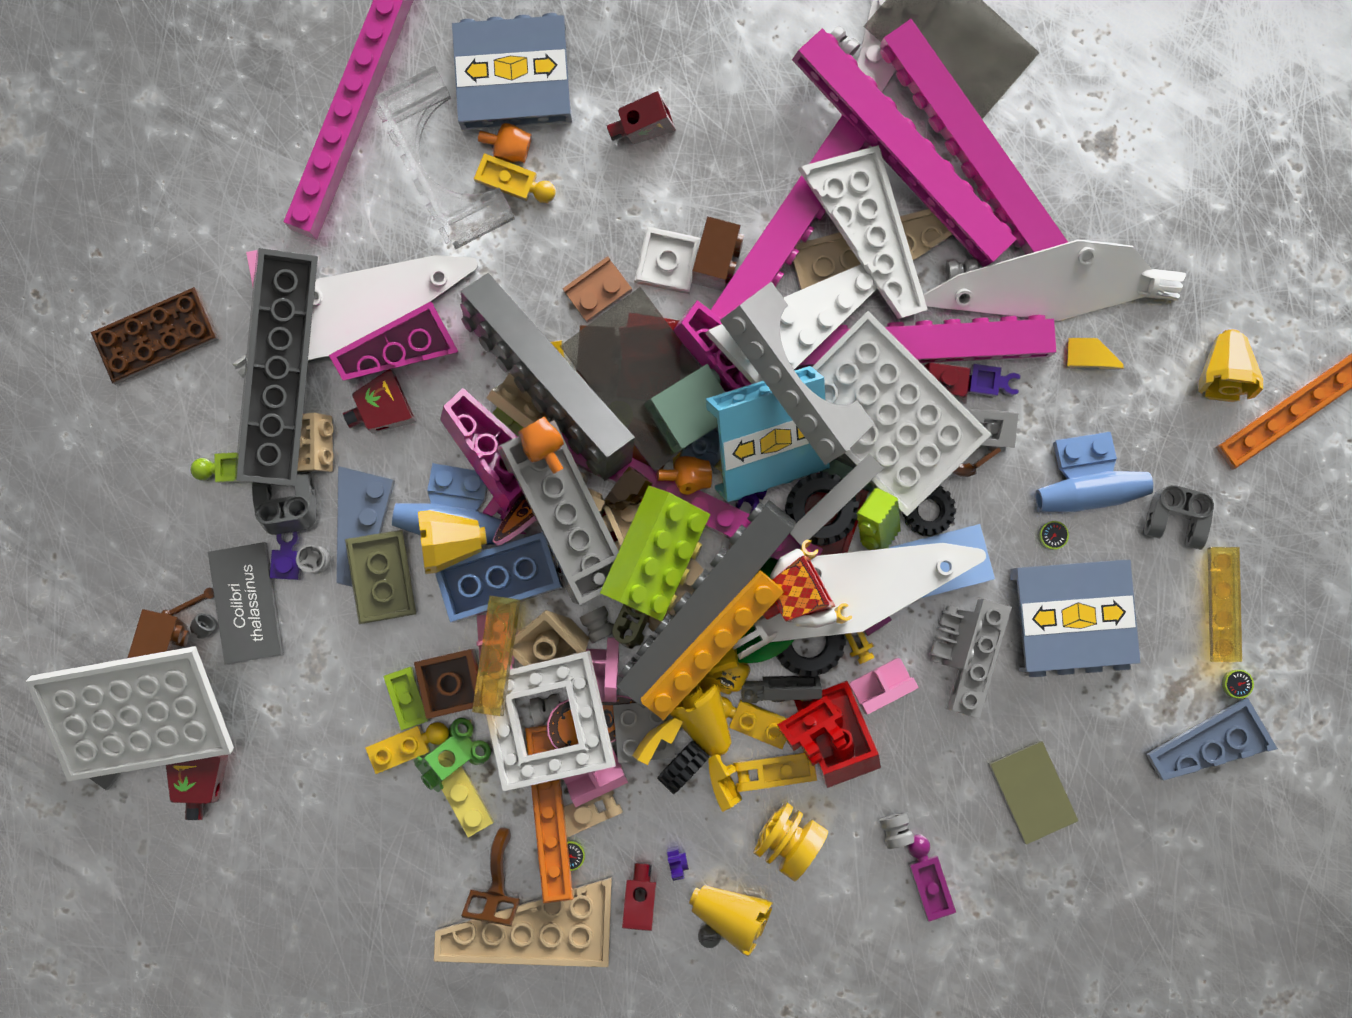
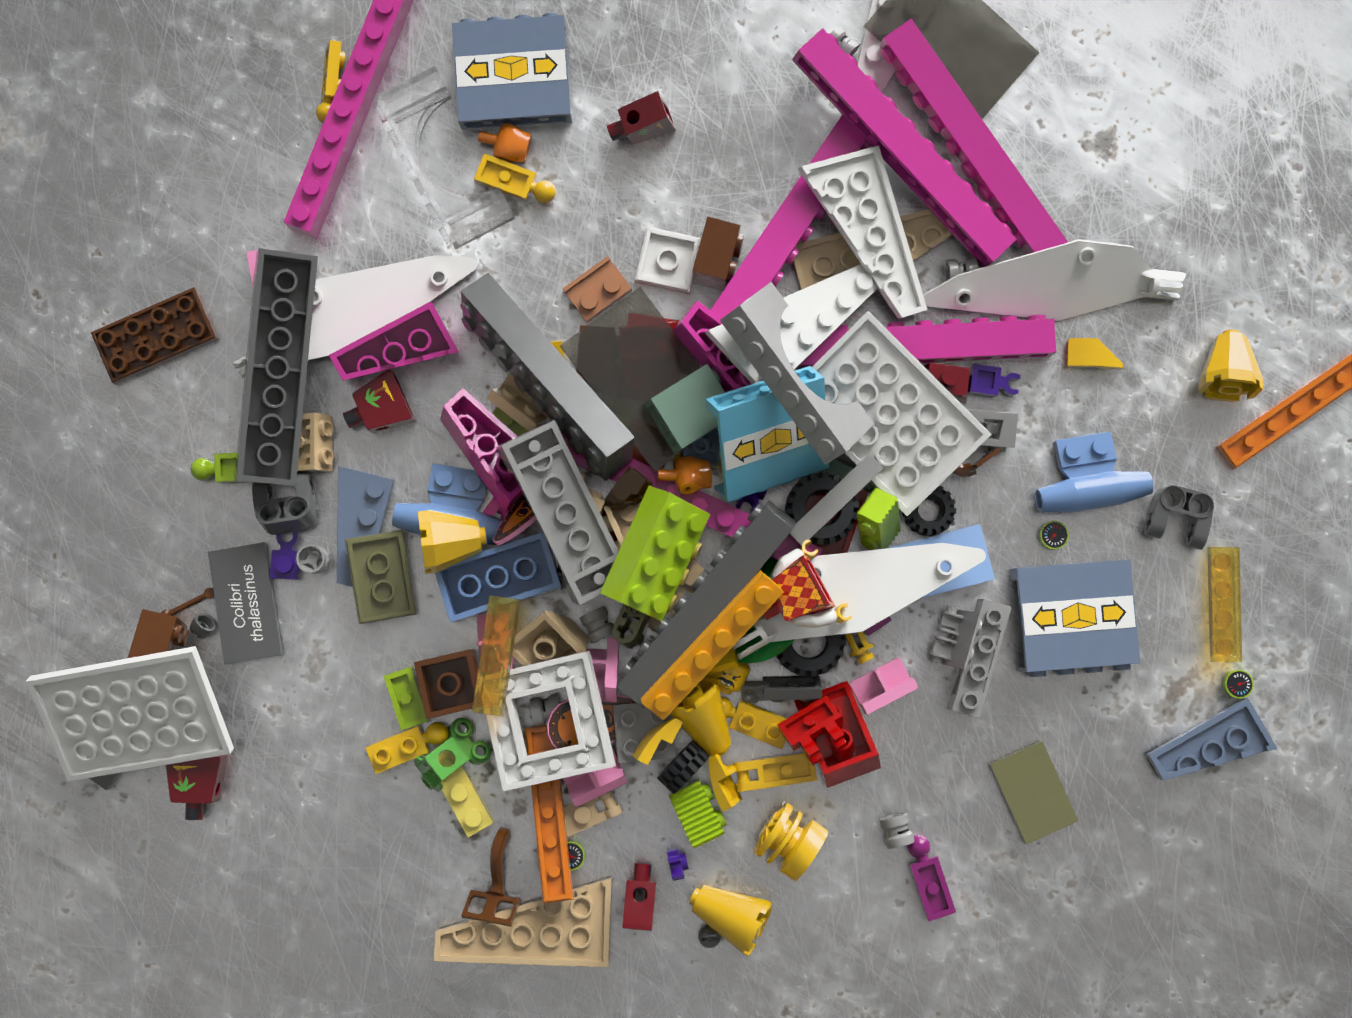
orange piece [518,417,564,474] -> none
none -> yellow plate [316,40,345,123]
none -> lime brick [668,779,727,849]

